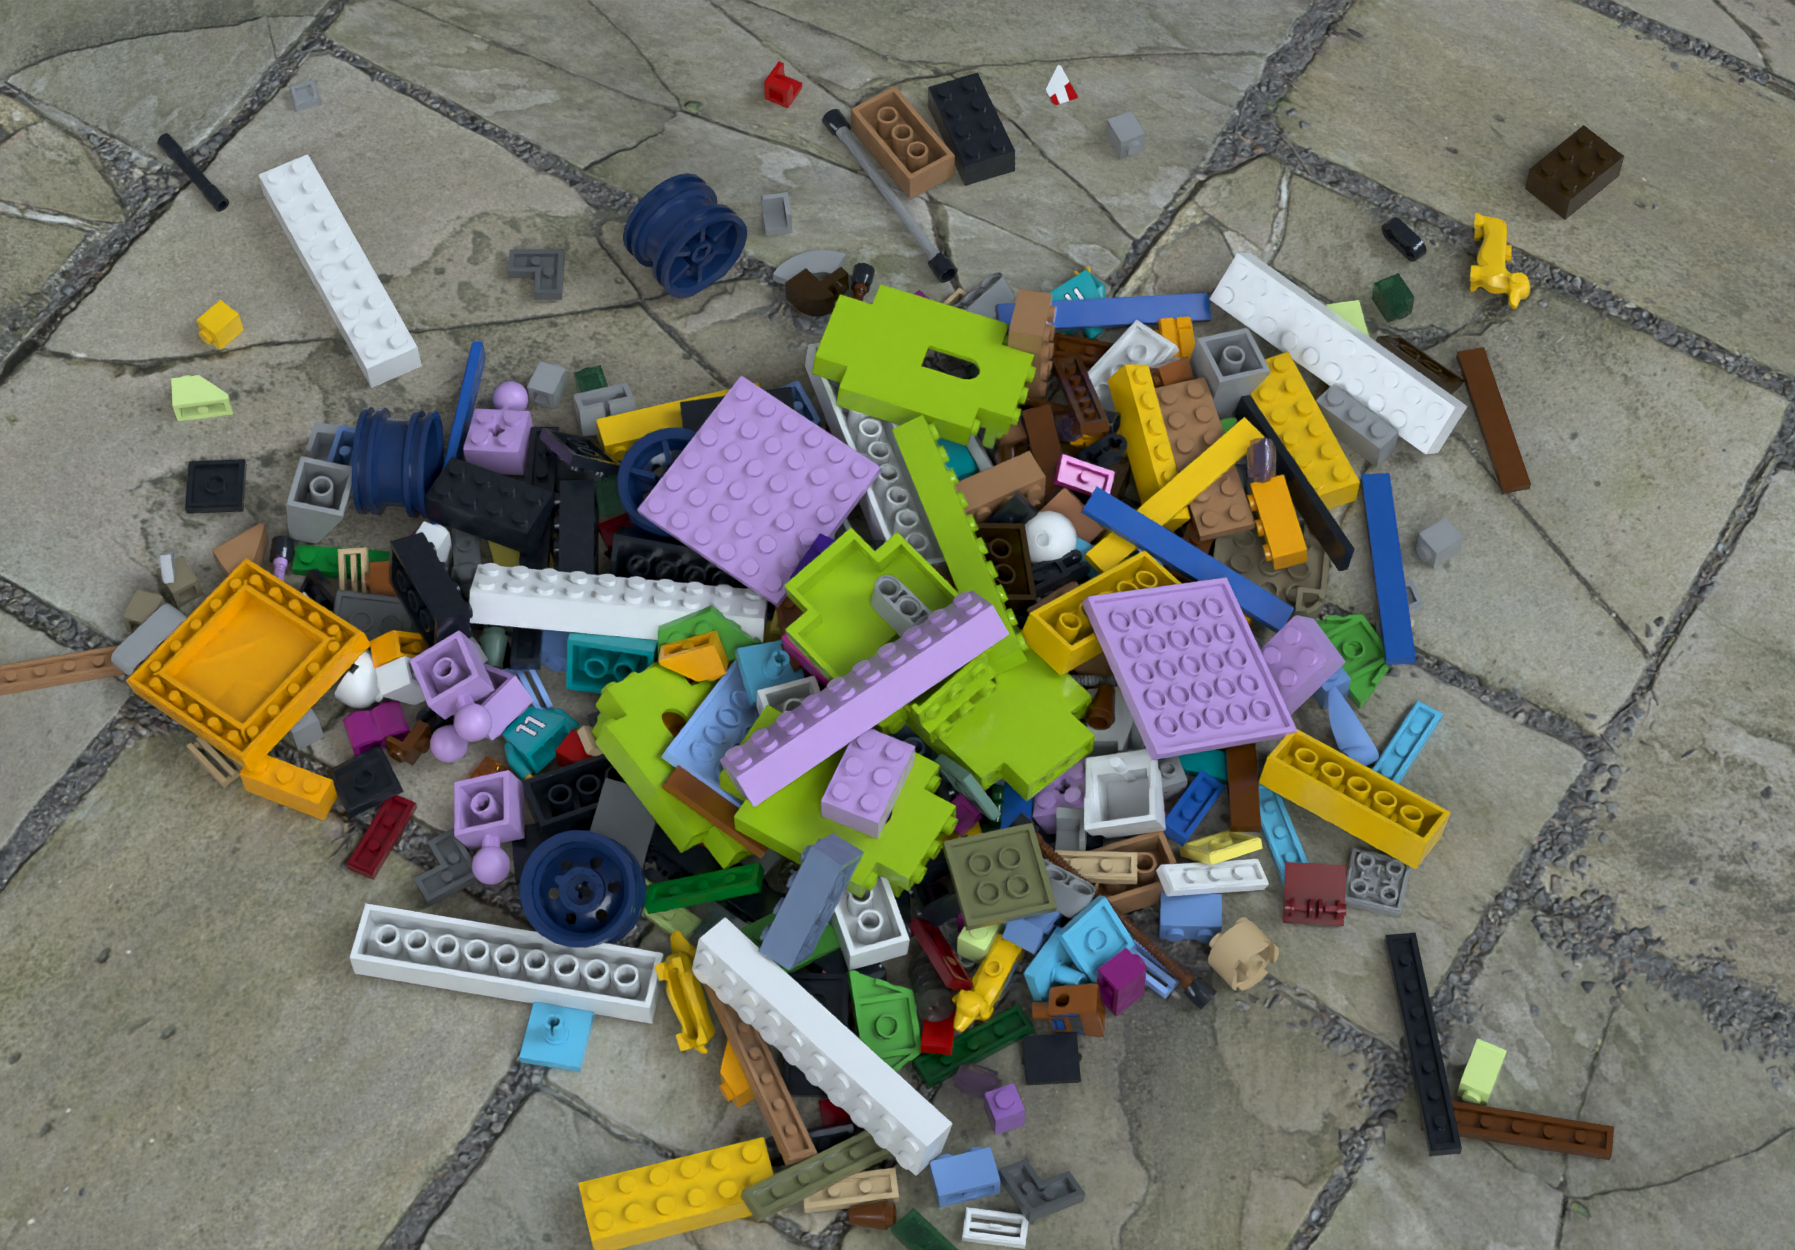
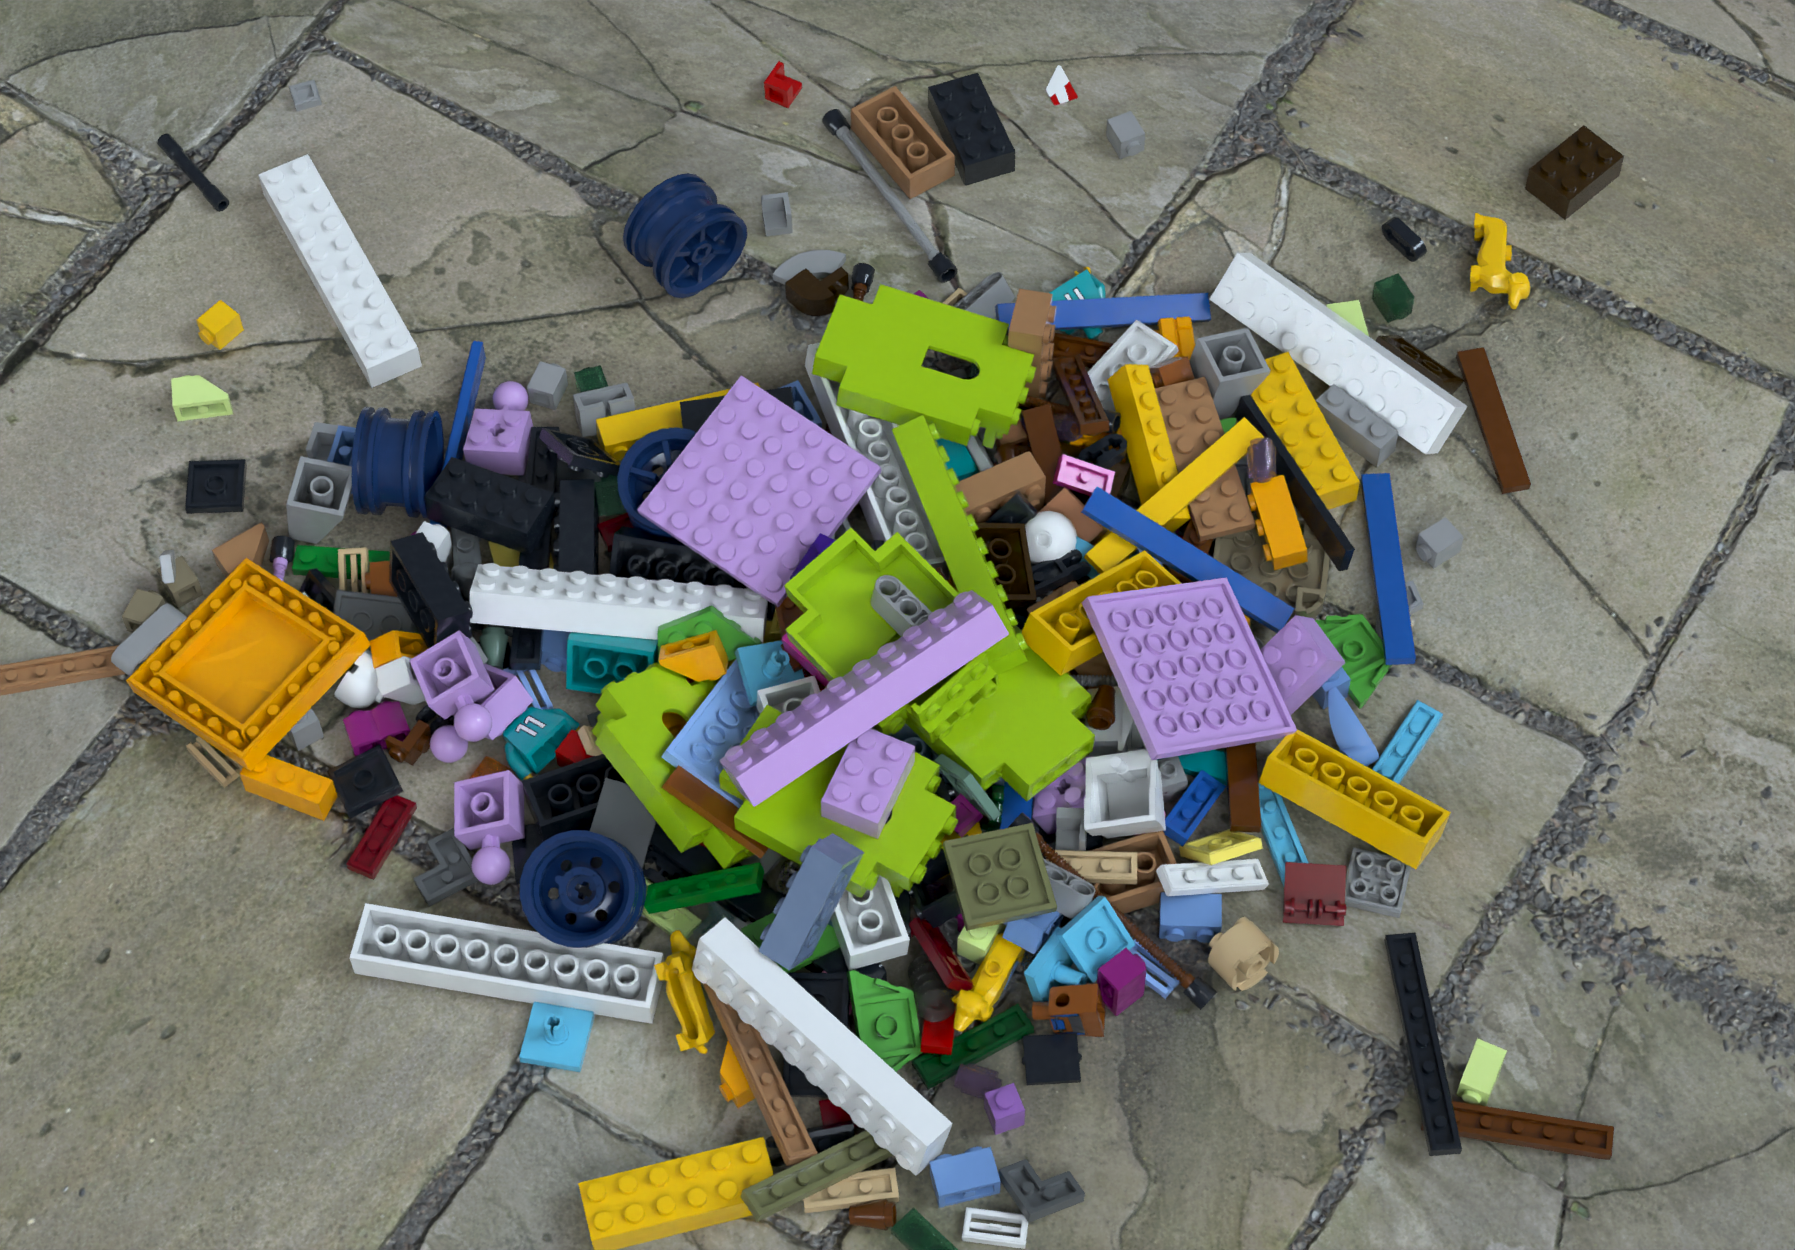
dark grey plate [508,249,565,300] -> none

